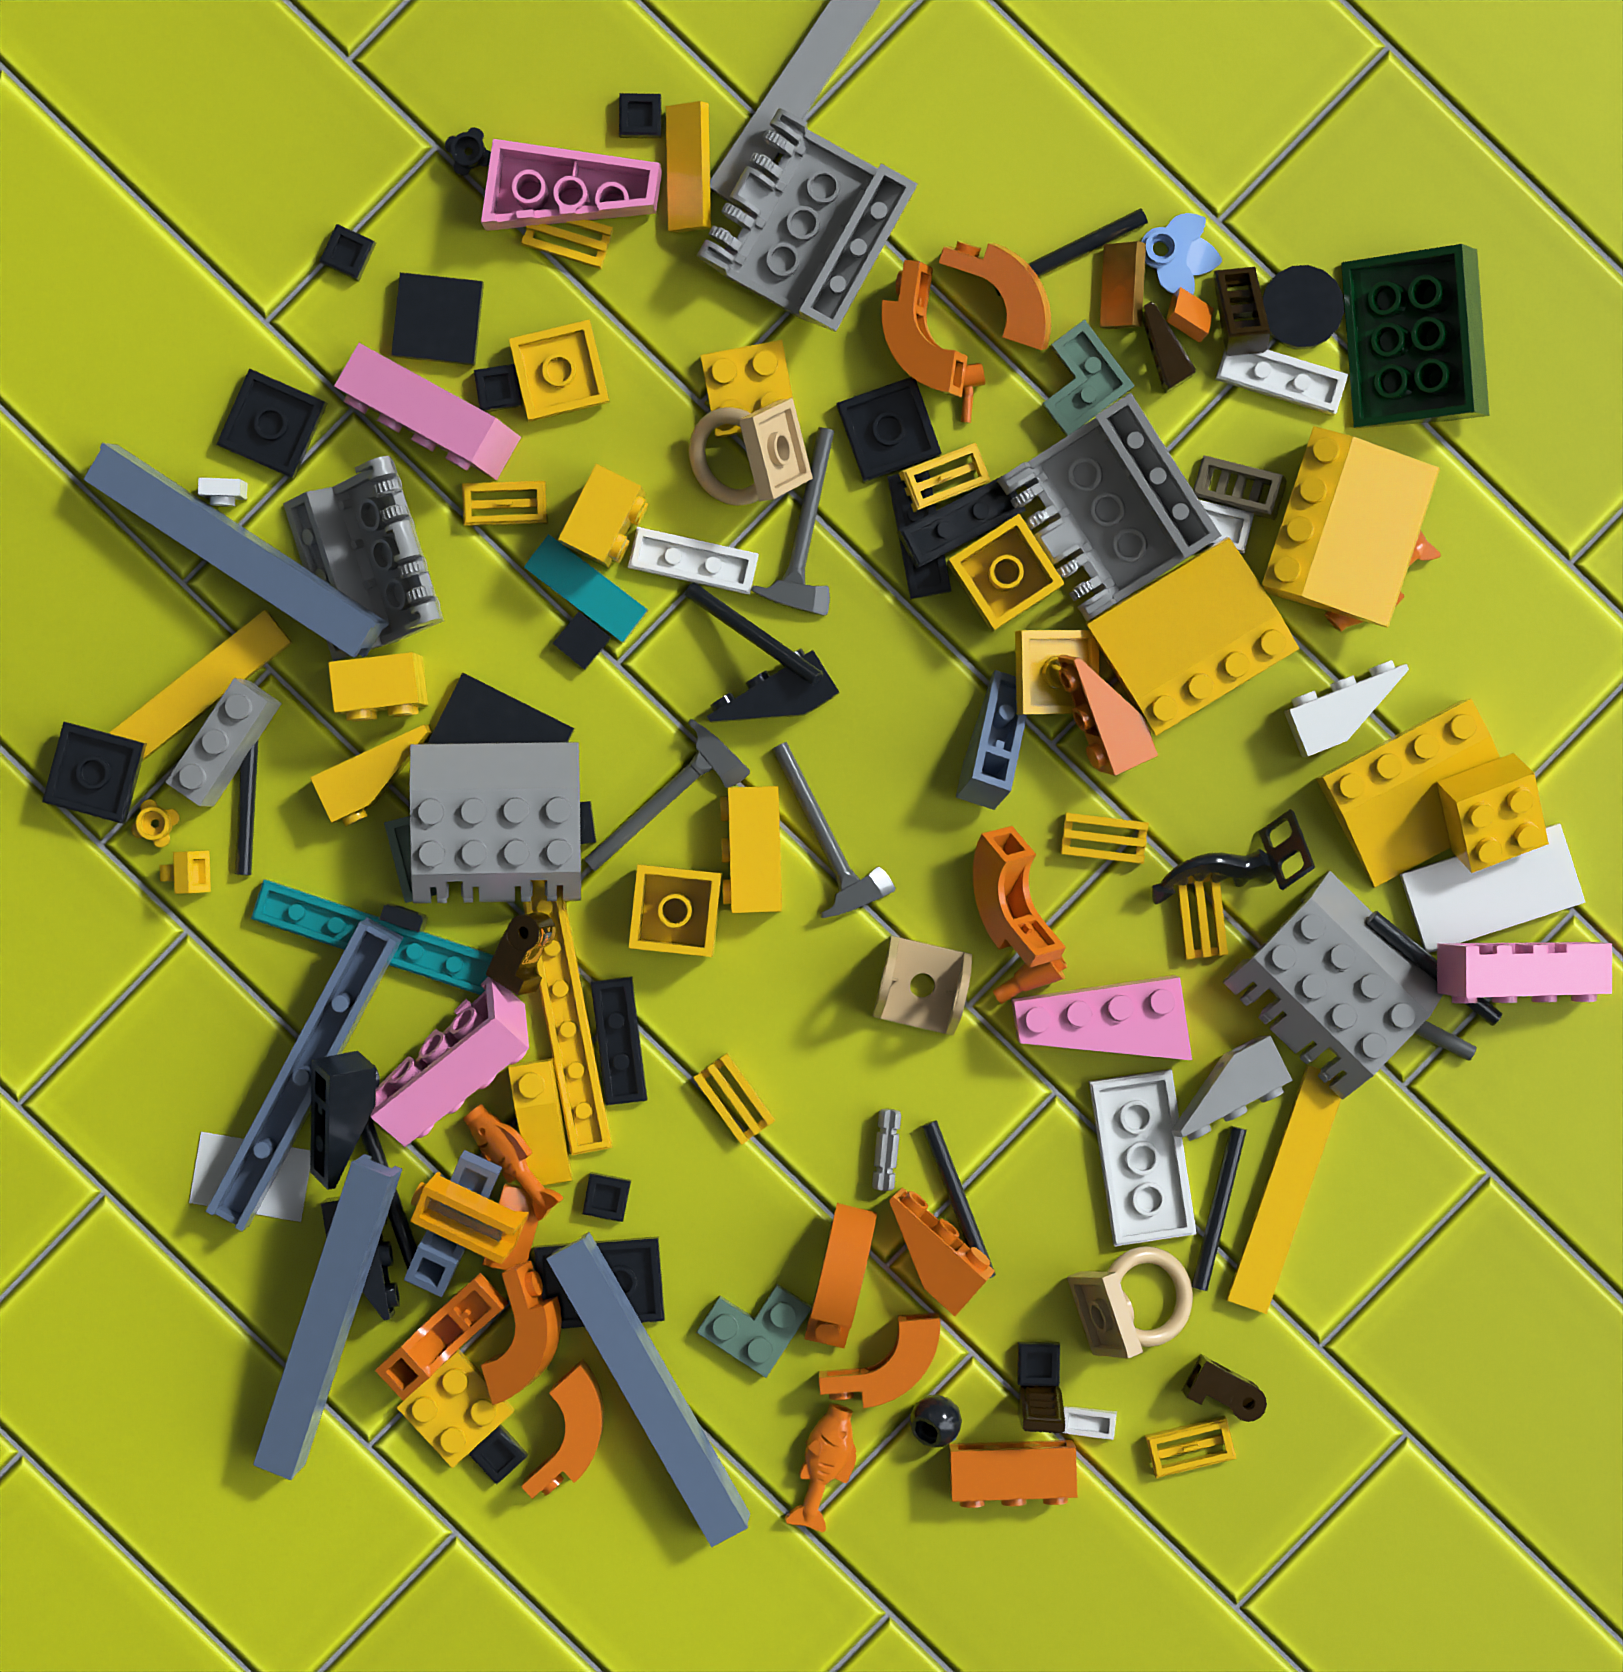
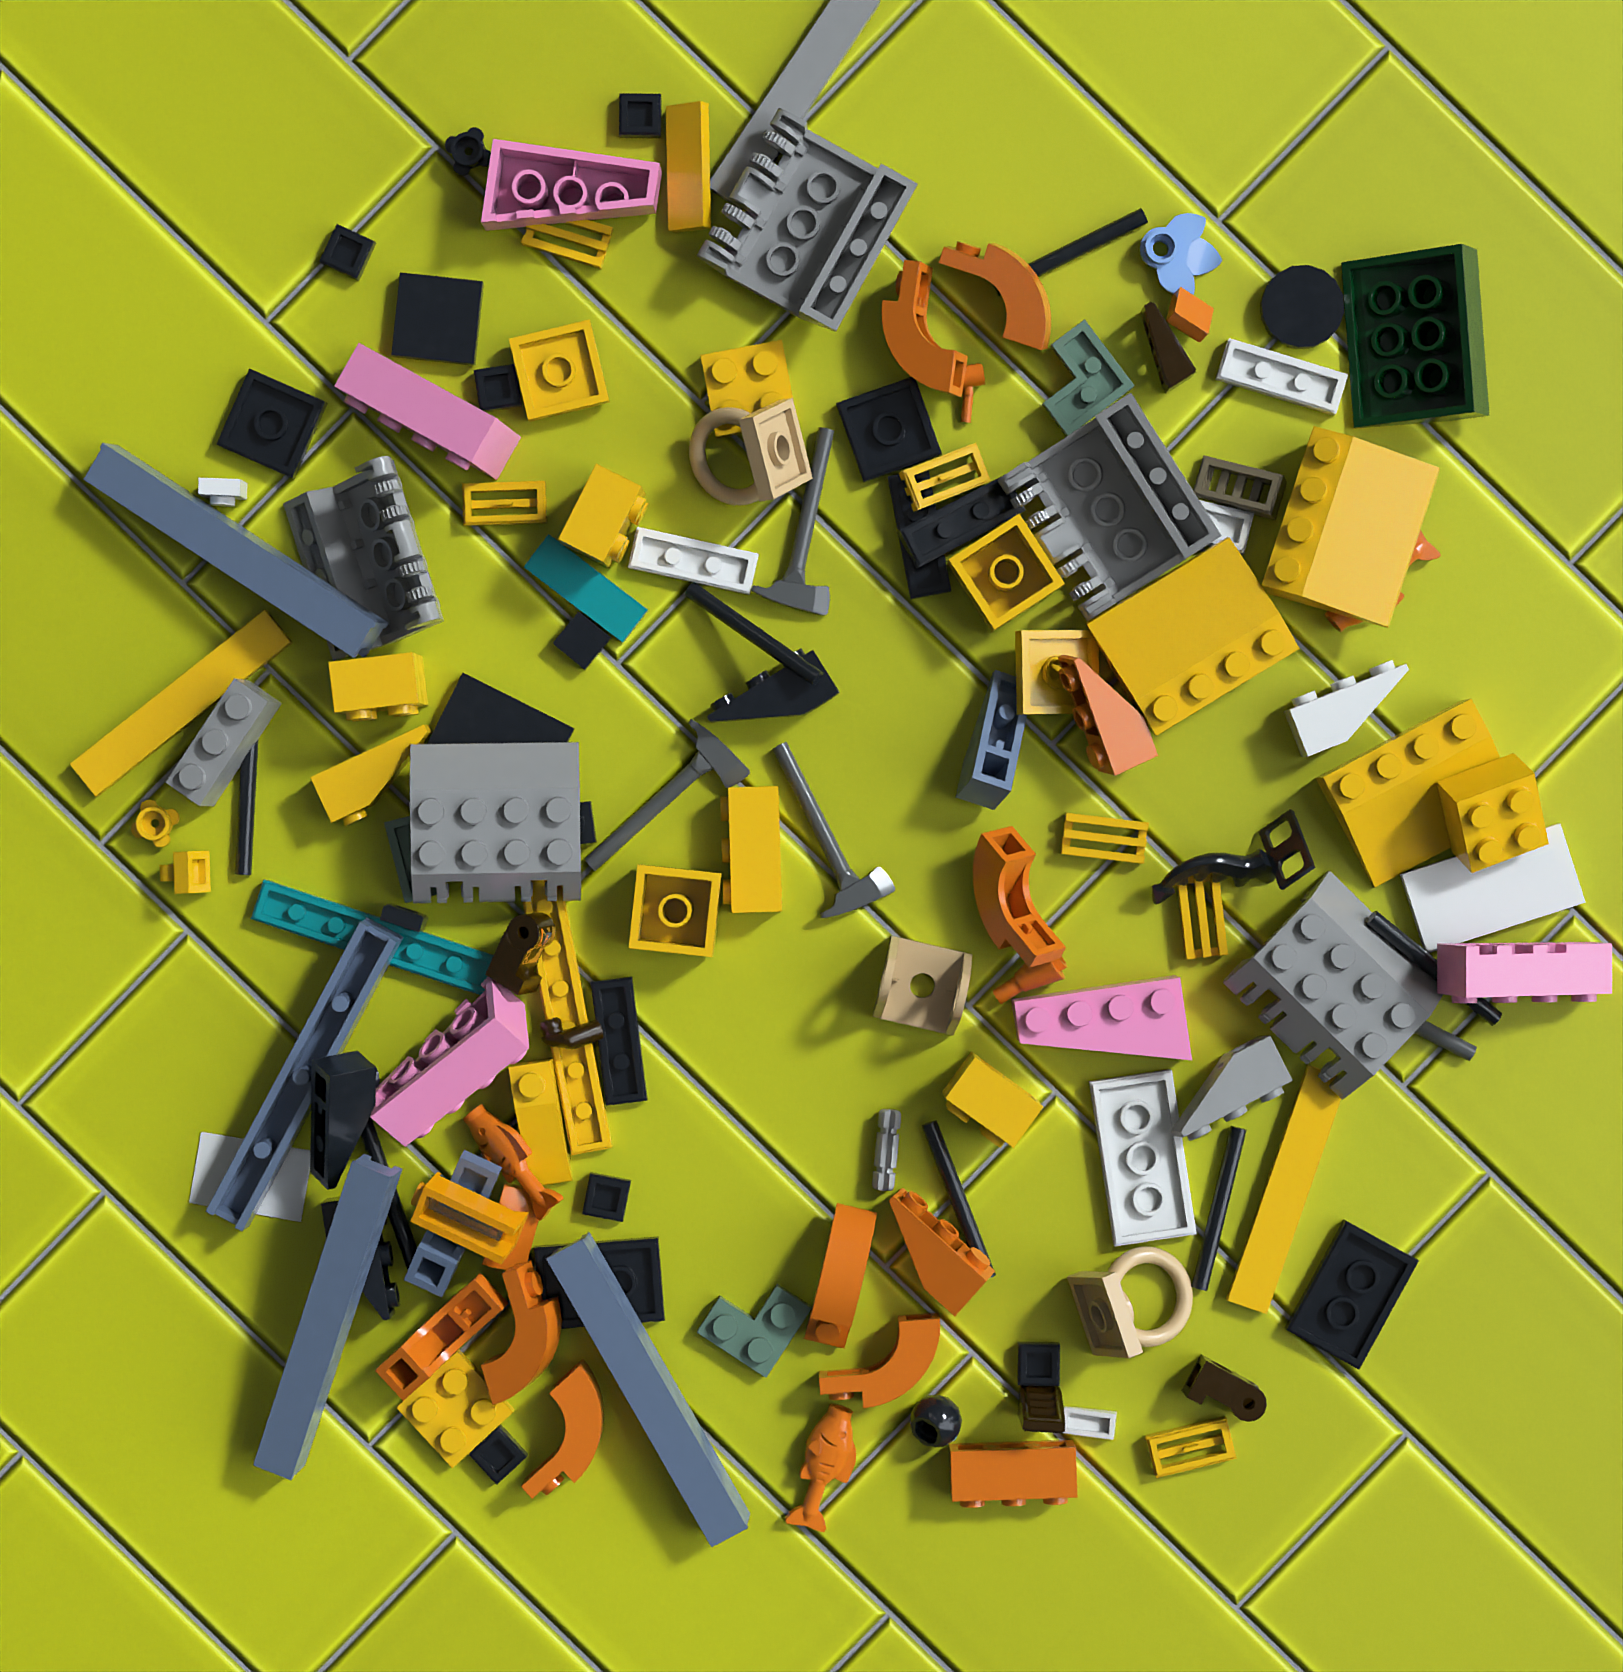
black tile [42,722,147,824] -> none
yellow tile [693,1053,775,1145] -> none
pearl gold tile [1100,241,1146,329] -> none
dark brown slope [1213,267,1270,356] -> none
none -> dark brown arm [539,1017,603,1049]
none -> yellow brick [942,1051,1043,1148]
none -> black tile [1285,1219,1419,1369]

